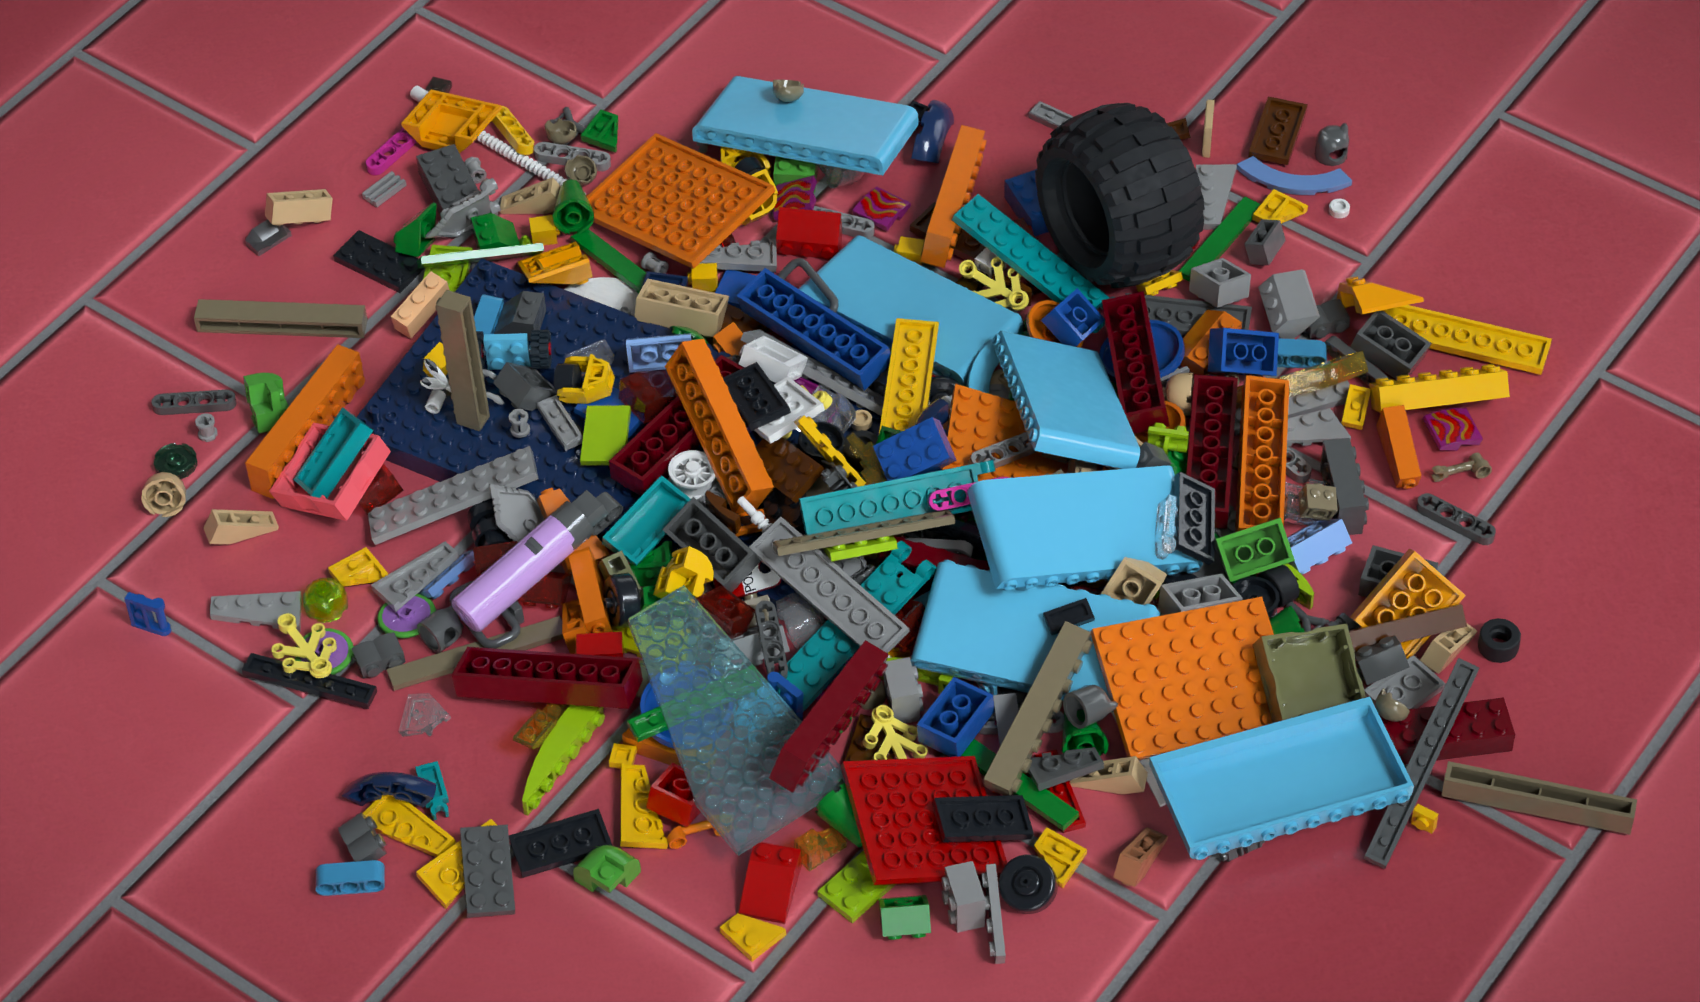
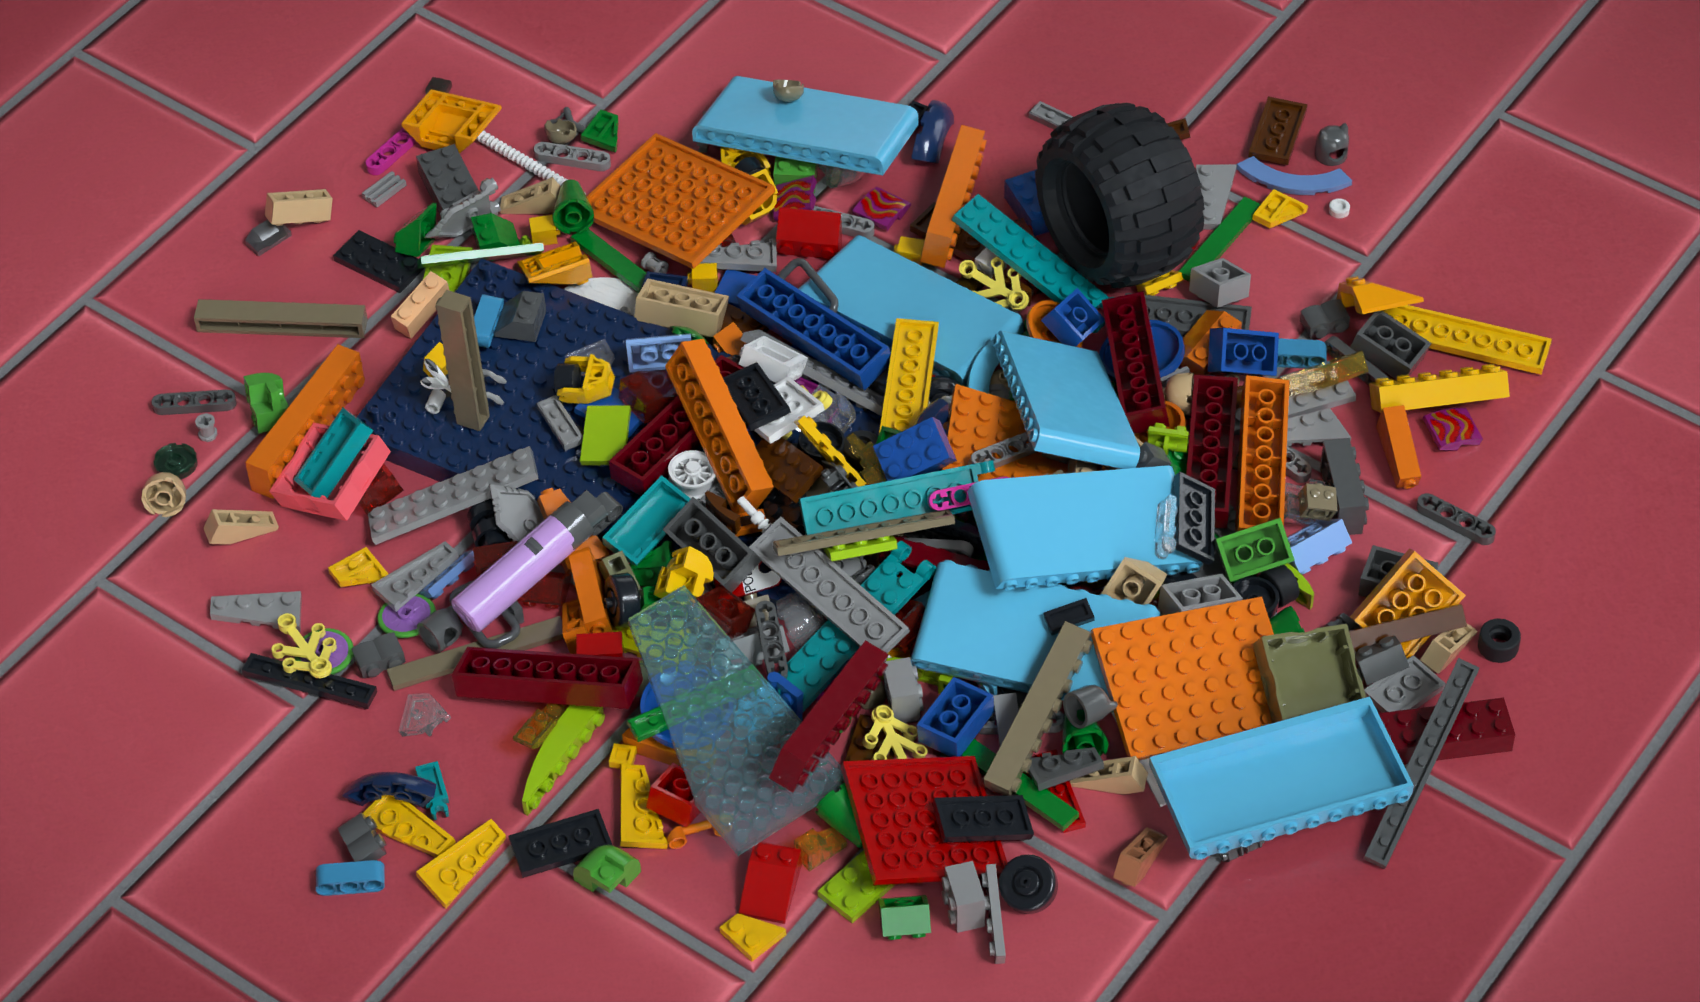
blue plate [124,592,171,636] -> none
clear neon green cylinder [303,577,348,623] -> none
white hinge [410,85,428,102] -> none
dark grey plate [460,825,515,918] -> none
light grey bush [464,157,487,184] -> none
medium azure plate [476,330,552,370] -> none
yellow beam [492,106,535,155] -> none
dark grey slope [494,362,557,411] -> none
light grey bush [509,409,530,438] -> none
dark tan hair [564,155,597,186] -> none
tan tile [850,410,872,431] -> none
yellow wing [1034,827,1087,888] -> none
tan tile [1202,100,1215,158] -> none
dark grey brick [1245,219,1286,266] -> none
light grey slope [1258,269,1320,339] -> none
dark grey piece [1286,601,1330,632] -> none
yellow plate [1341,384,1371,430] -> none
dark tan hair [1375,688,1410,722] -> none
yellow plate [1411,803,1439,834] -> none
dark tan brick [1431,453,1492,482] -> none
dark tan brick [1441,761,1637,835] -> none

